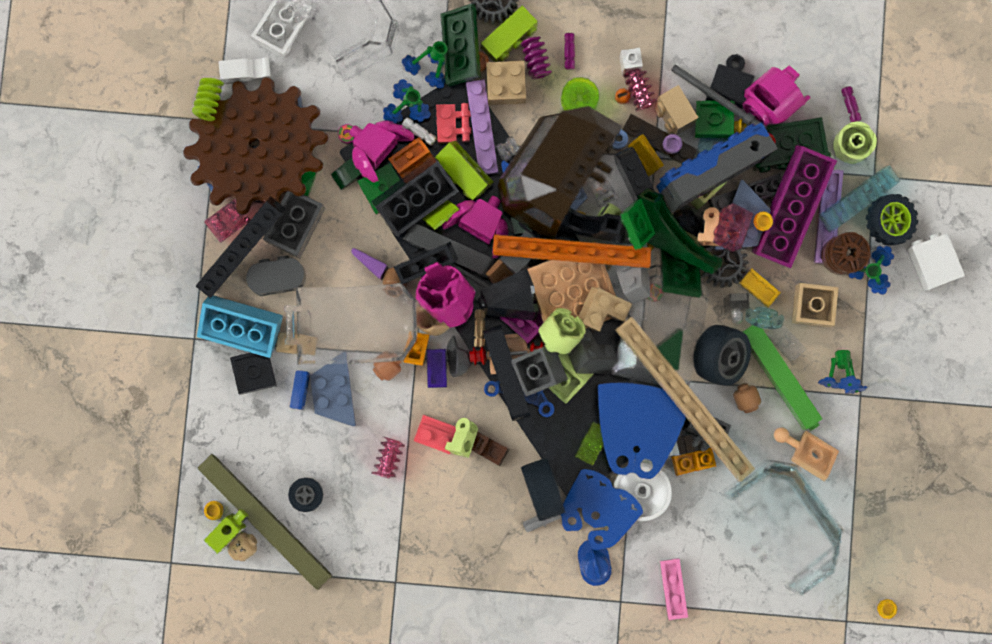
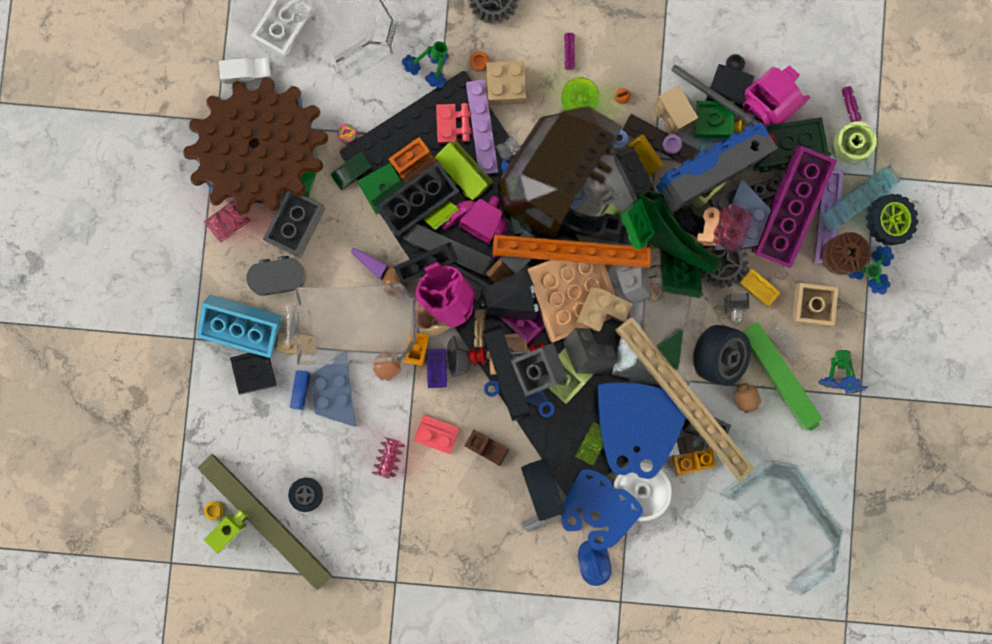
lime piece [192,78,224,121] -> none
black brick [195,196,286,298] -> none
tan head [228,532,257,561] -> none
dark pink torso [349,121,414,183] -> none
blue plant [383,79,430,124] -> none
white axle [402,118,436,146] -> none
dark green tile [440,4,481,86] -> none
yellowish green leg [445,418,478,458] -> none
lime brick [481,5,538,62] -> none
magenta piece [521,36,552,79] -> none
yellowish green brick [538,308,586,354] -> none
white brick [619,48,643,75] -> none
clear pink piece [623,69,657,112] -> none
bright pink plate [660,558,688,620] -> none
clear light blue tile [745,307,784,329] -> none
yellow plate [753,211,773,231] -> none
light nougat plate [774,427,839,481] -> none
yellow plate [877,599,897,619] -> none
white brick [907,232,965,291] -> none

